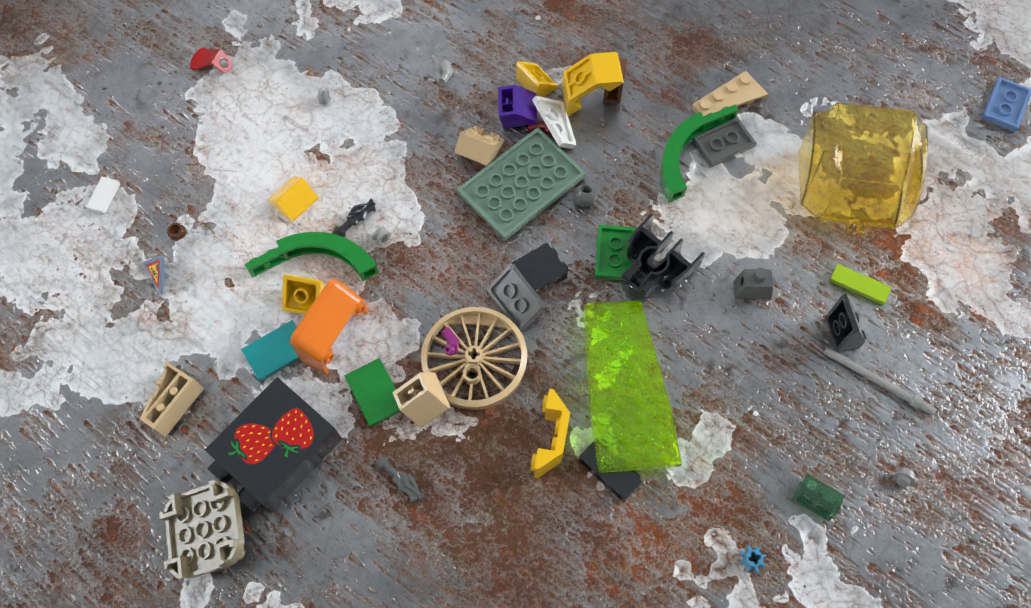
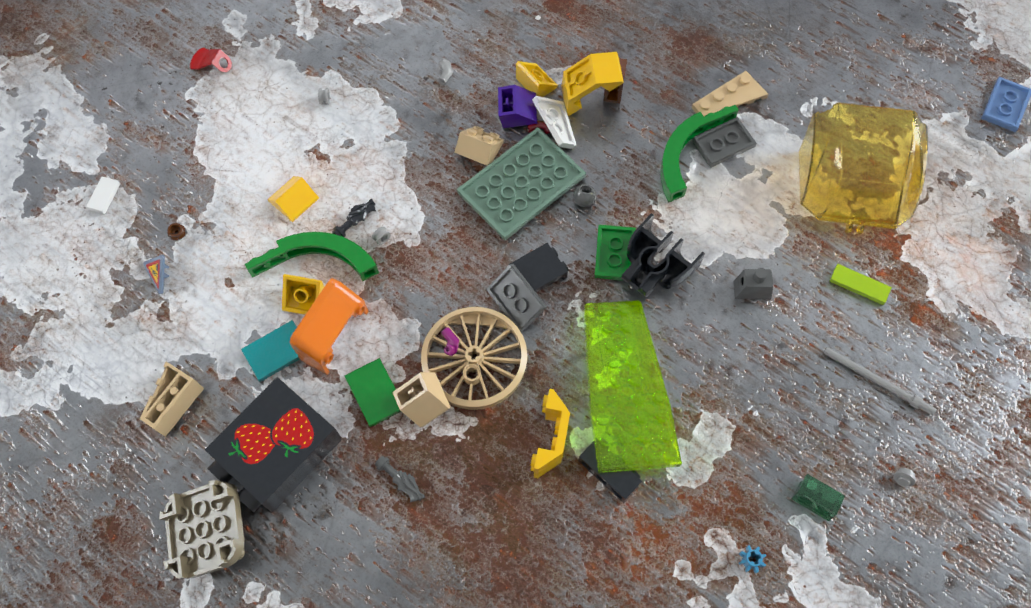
black slope [825,294,866,352] -> none

